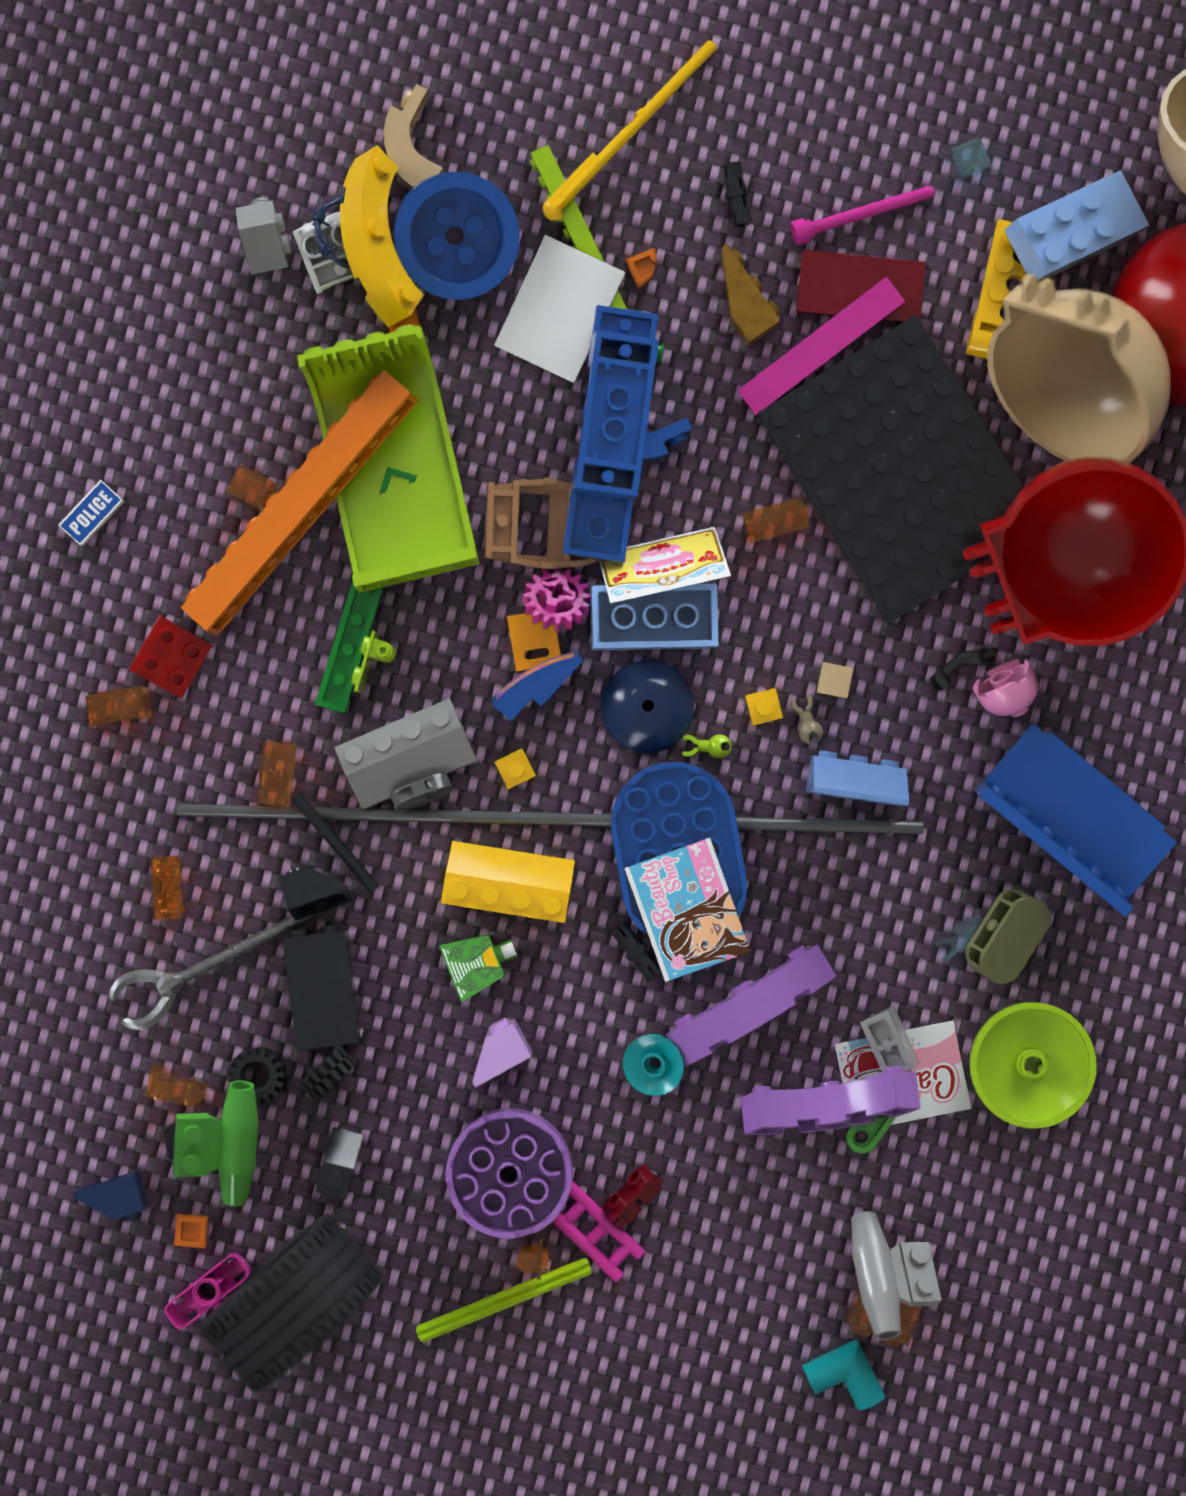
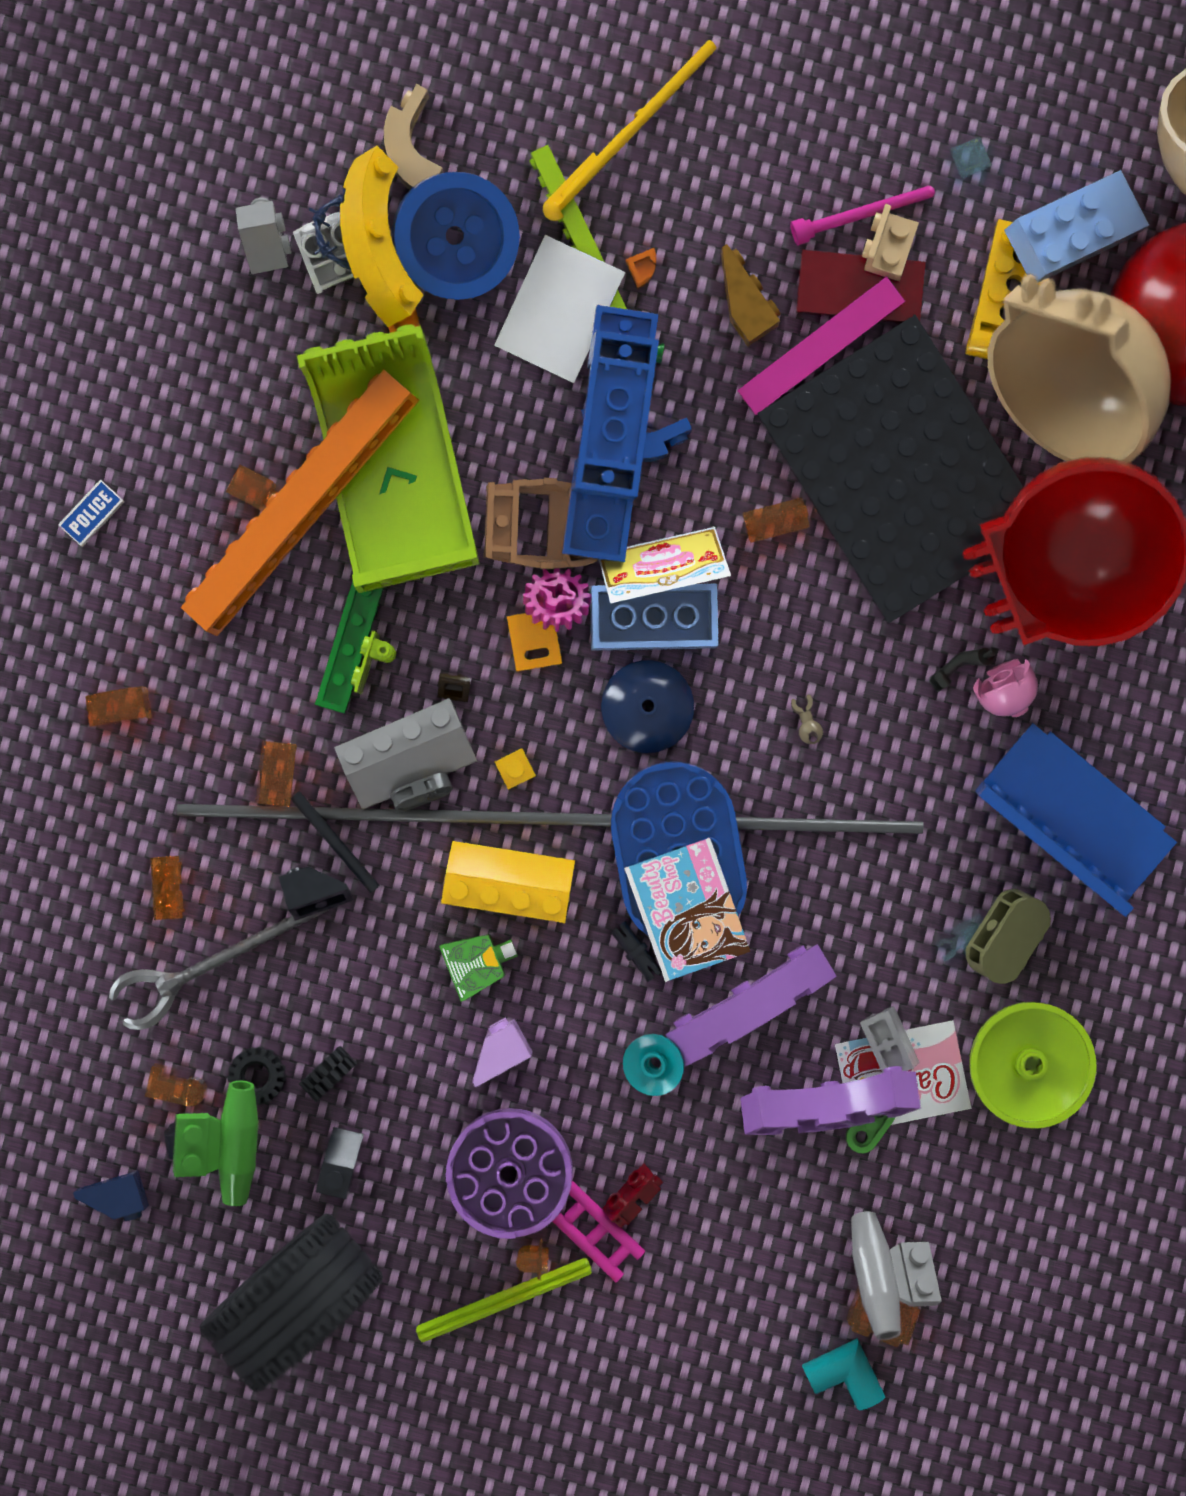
red hinge [128,615,213,699] -> none
dark pink piece [164,1253,250,1329] -> none
orange tile [174,1213,209,1249] -> none
black brick [282,924,361,1051] -> none
blue slope [492,651,583,721] -> none
lime arm [682,734,732,759] -> none
black pin [722,161,753,228] -> none
yellow plate [745,688,783,726] -> none
medium blue slope [806,750,909,806] -> none
tan tile [816,662,853,699] -> none
none -> dark brown slope [437,673,471,702]
none -> tan bracket [862,204,919,281]

